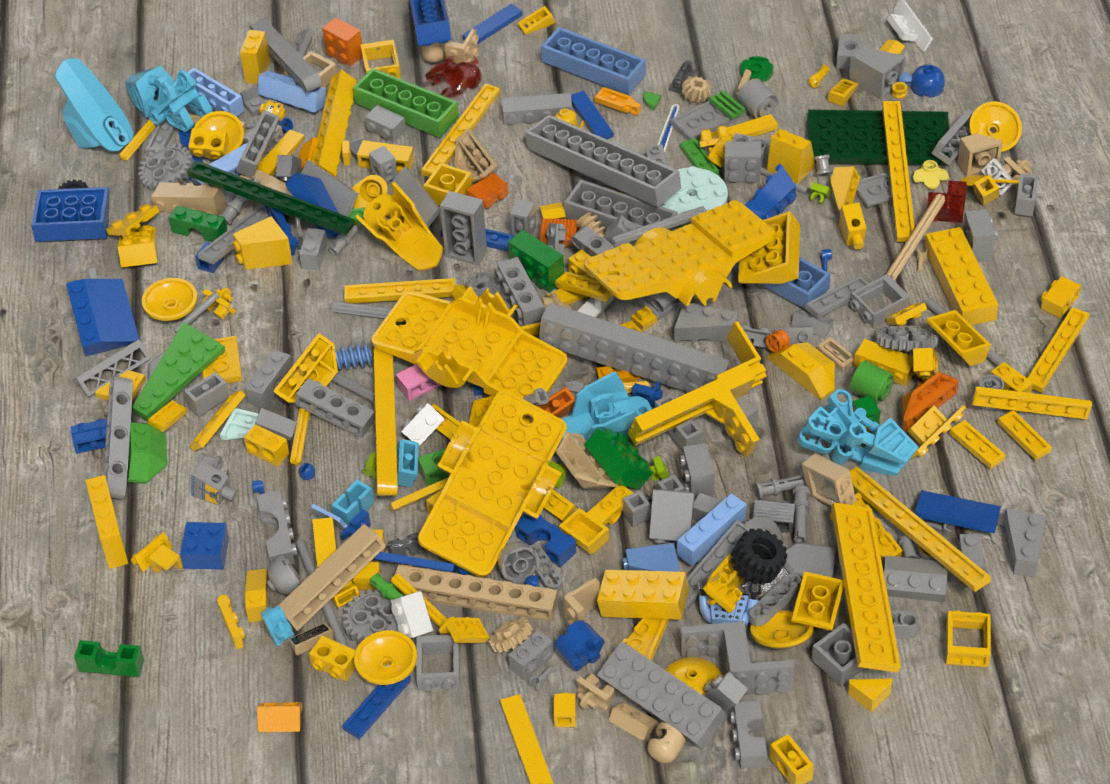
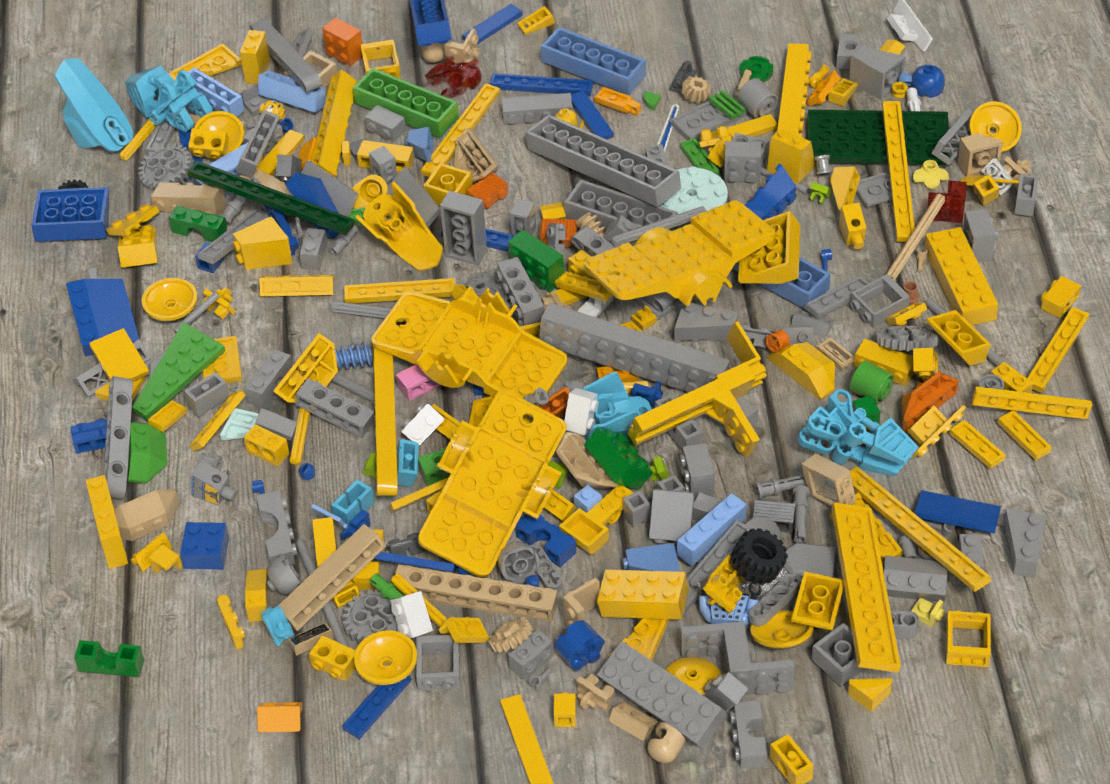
none -> yellow tile [89,328,149,381]
none -> tan wedge [114,489,179,541]
none -> yellow wing [168,43,242,80]
none -> yellow fence [259,274,335,296]
none -> medium blue slope [406,127,434,162]
none -> blue tile [490,73,593,96]
none -> white brick [564,388,599,435]
none -> light blue brick [574,485,602,513]
none -> yellow brick [777,43,812,137]
none -> light orange hinge [807,70,841,106]
none -> nougat piece [903,281,919,304]
none -> white axle [906,88,921,111]
none -> light yellow bracket [912,598,945,627]

